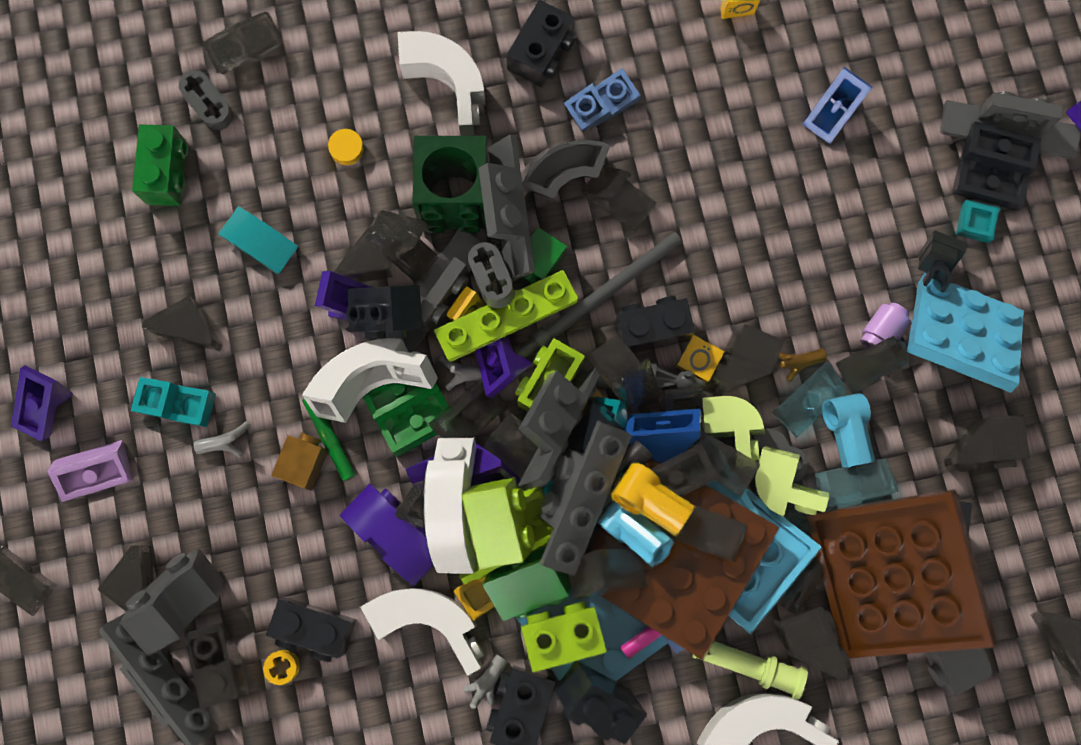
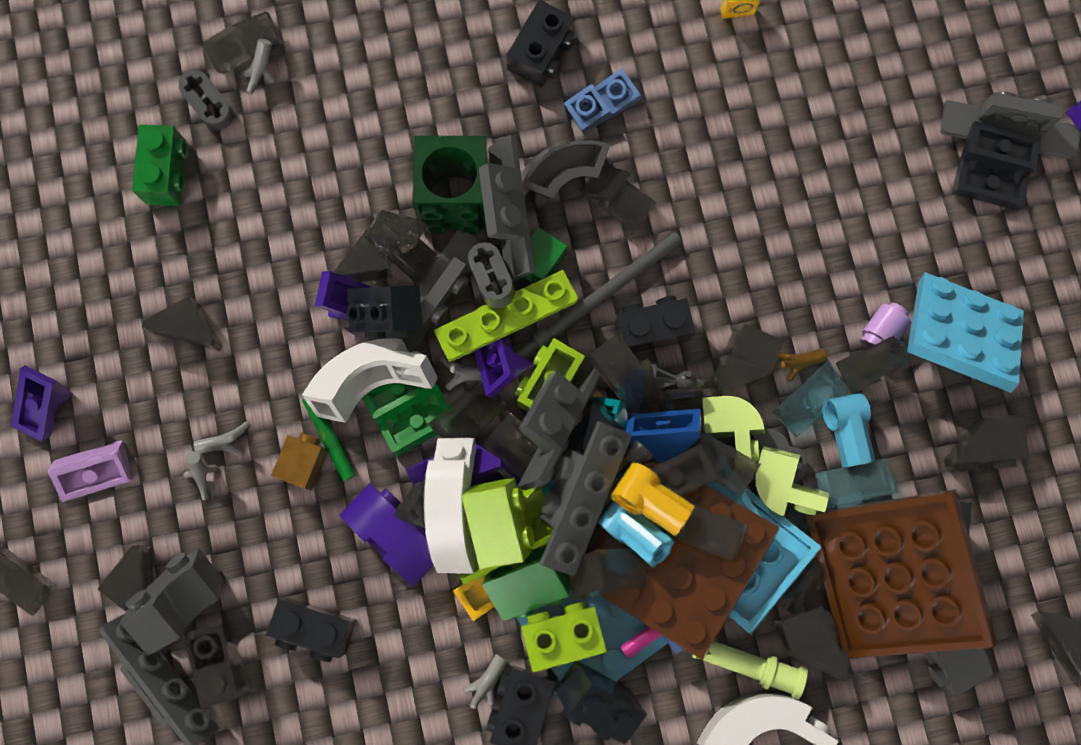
teal slope [130,377,216,428] -> none
teal slope [218,206,298,275] -> none
yellow bush [263,650,300,685] -> none
yellow tile [328,129,364,165] -> none
white arch [360,588,484,676] -> none
white arch [398,31,485,136] -> none
yellow tile [447,287,485,322] -> none
yellow tile [676,335,725,384] -> none
slope [803,67,873,144] -> none
pearl dark grey piece [918,230,967,293] -> none
teal tile [955,200,1000,243] -> none
none -> light grey bar [183,451,218,500]
none -> light grey bar [243,39,275,95]

